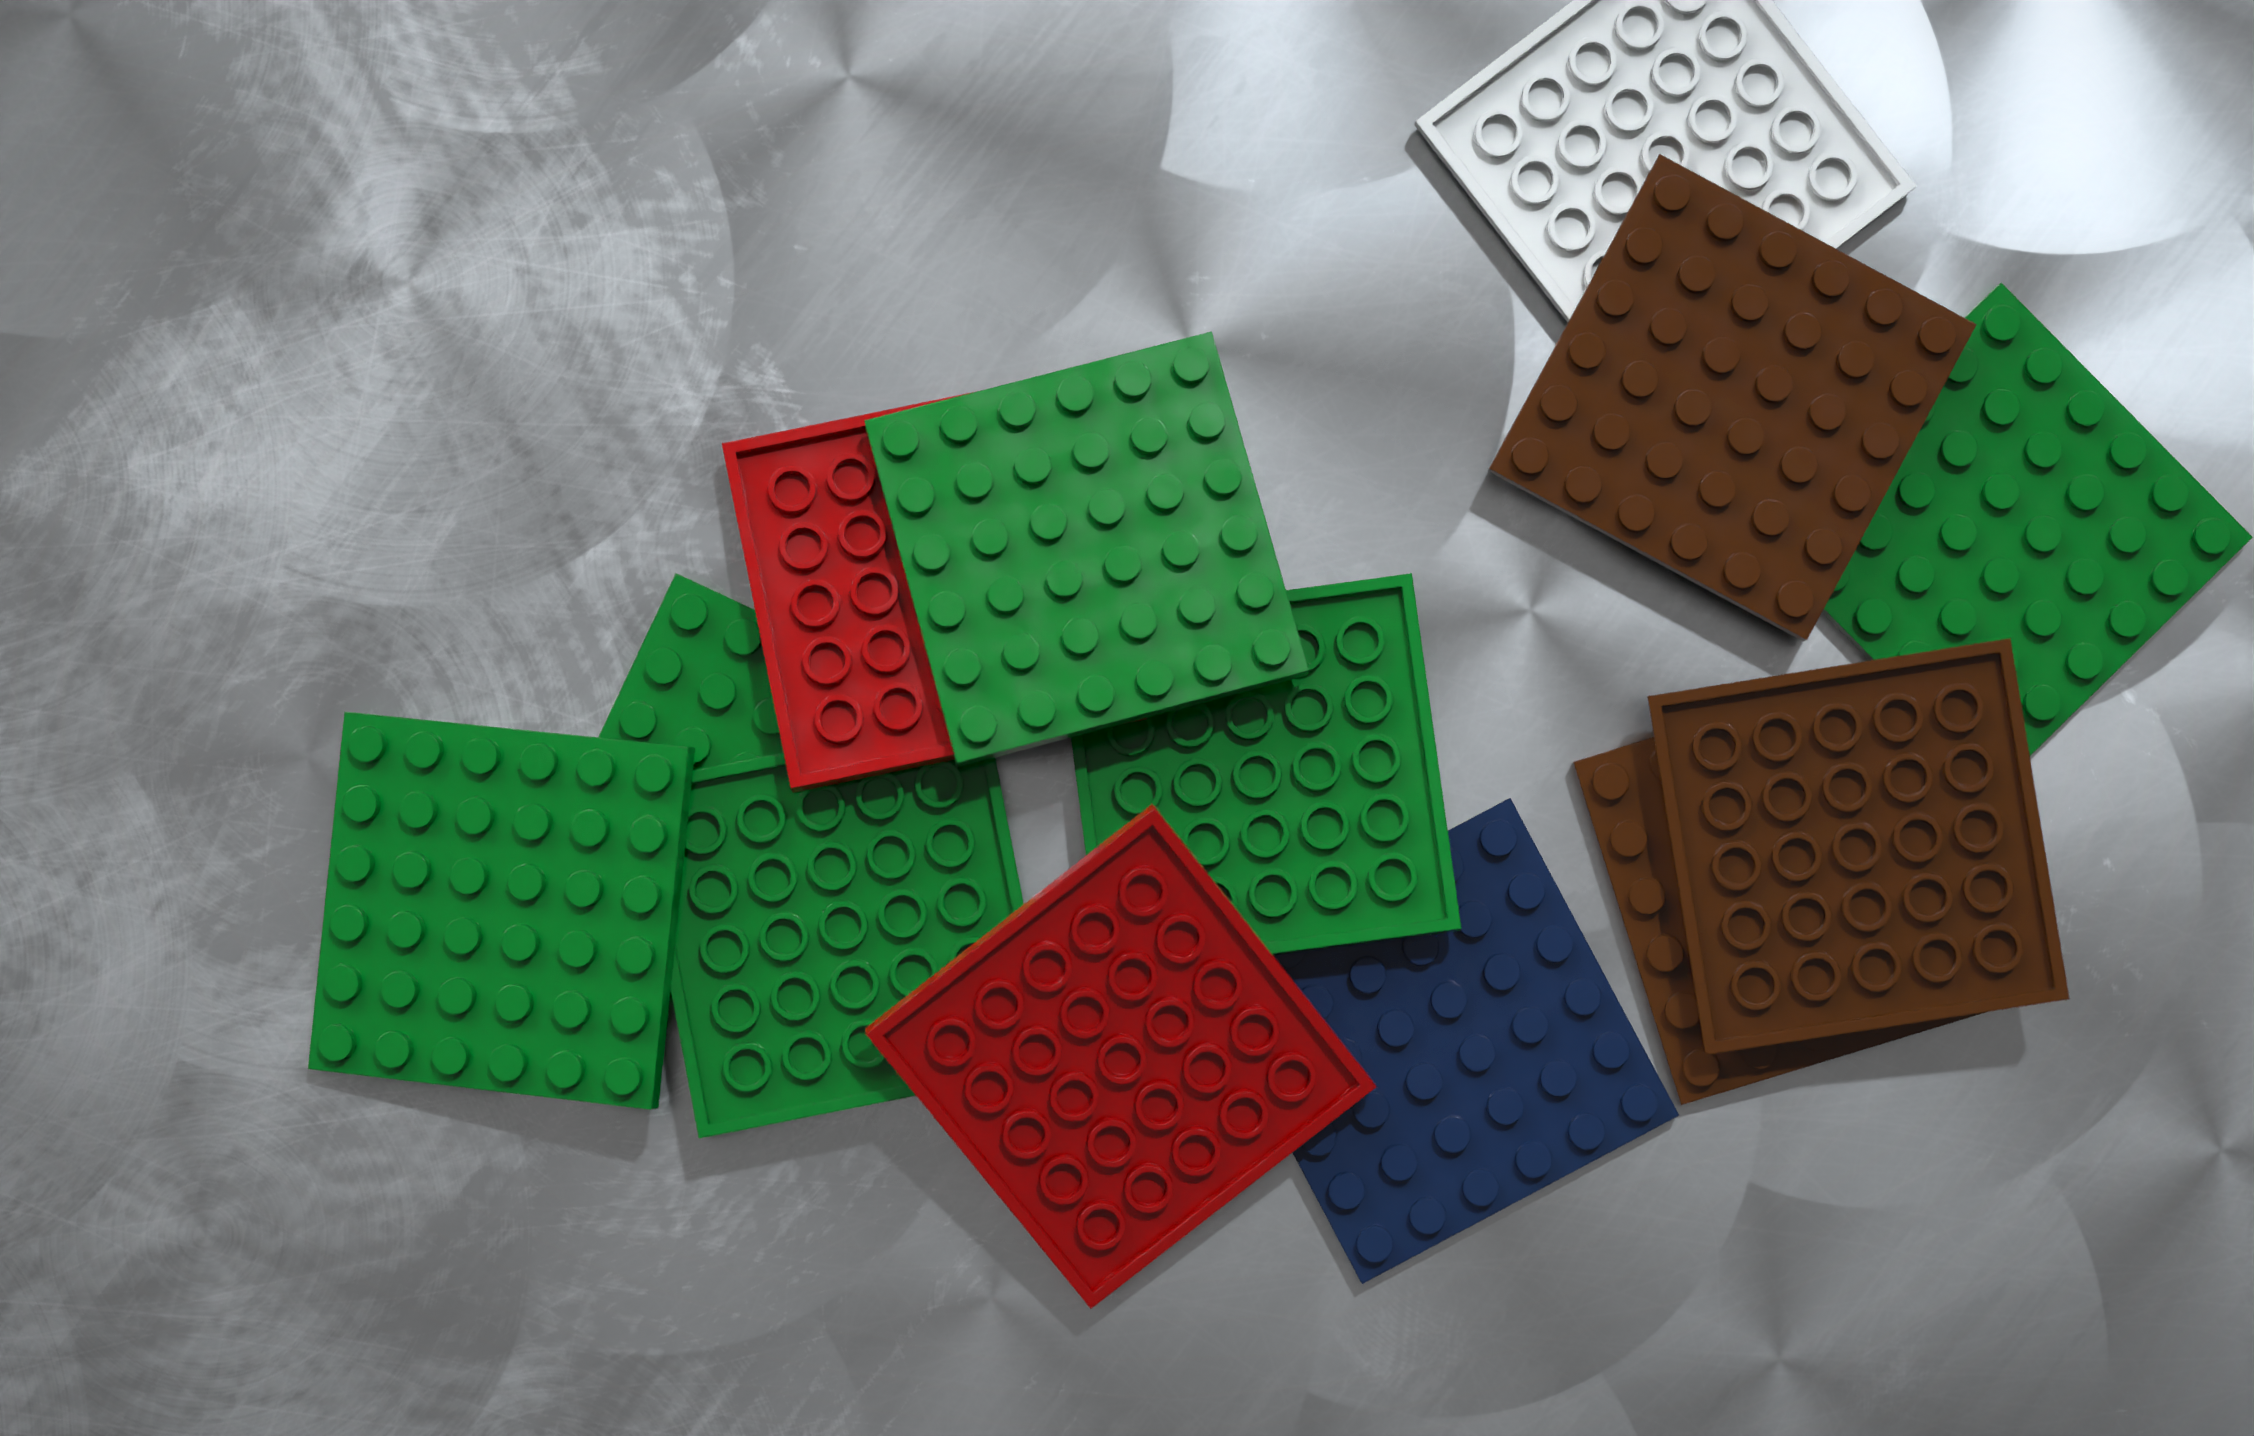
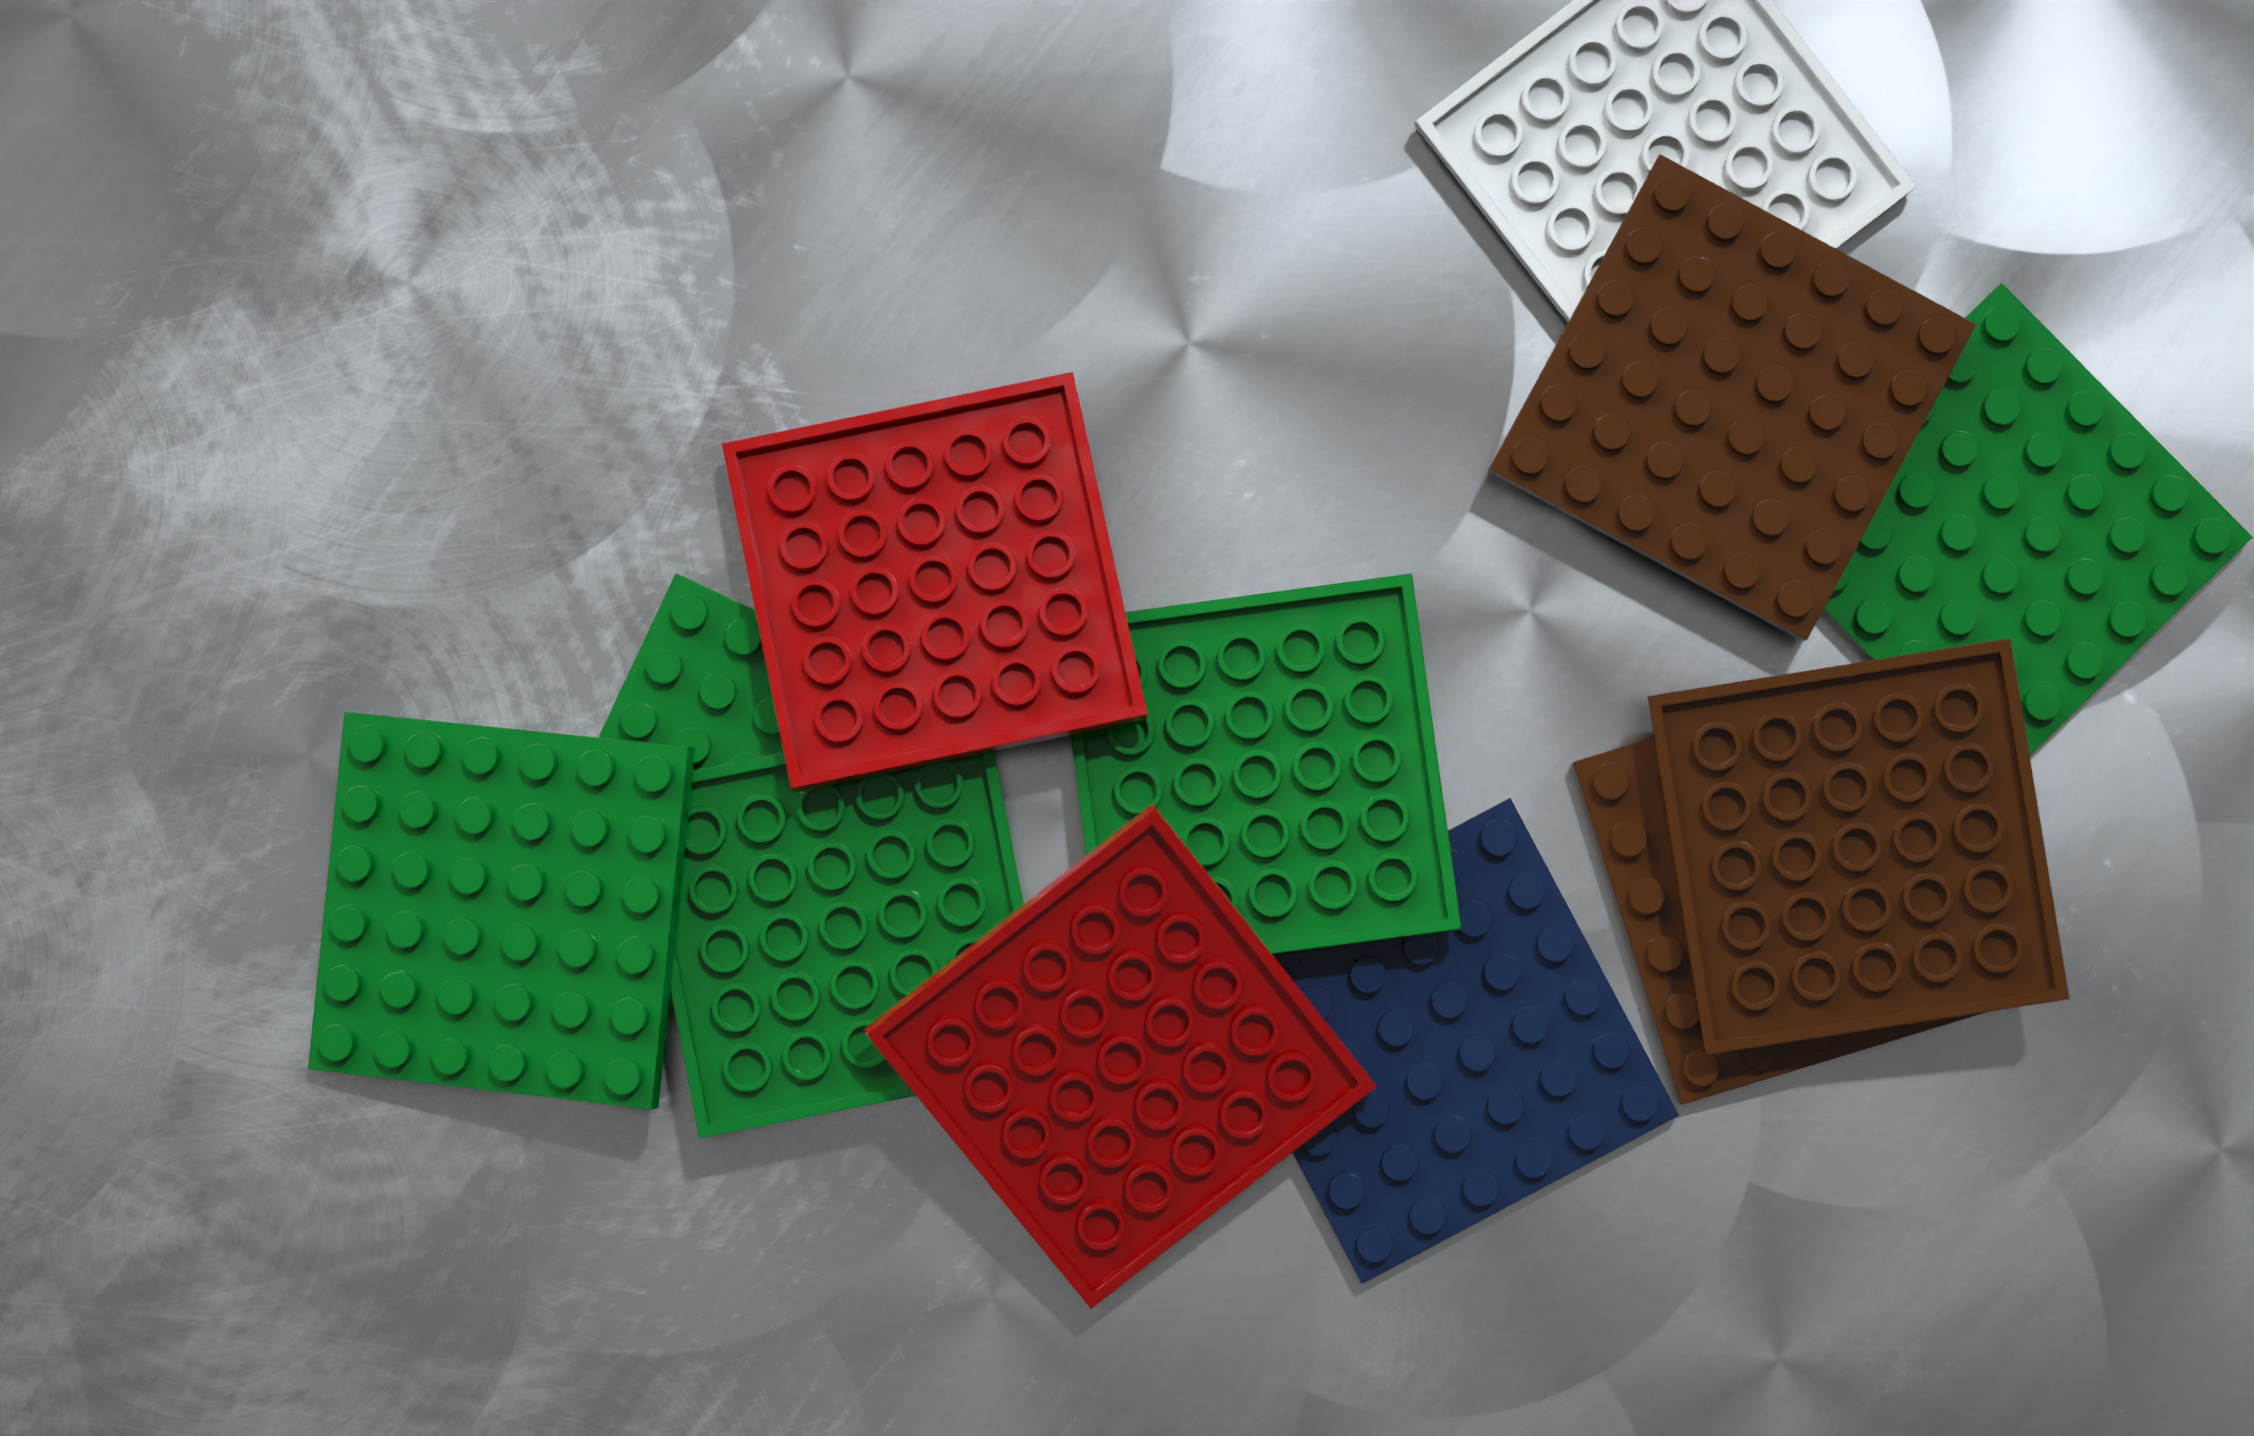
green plate [864,331,1309,767] -> none

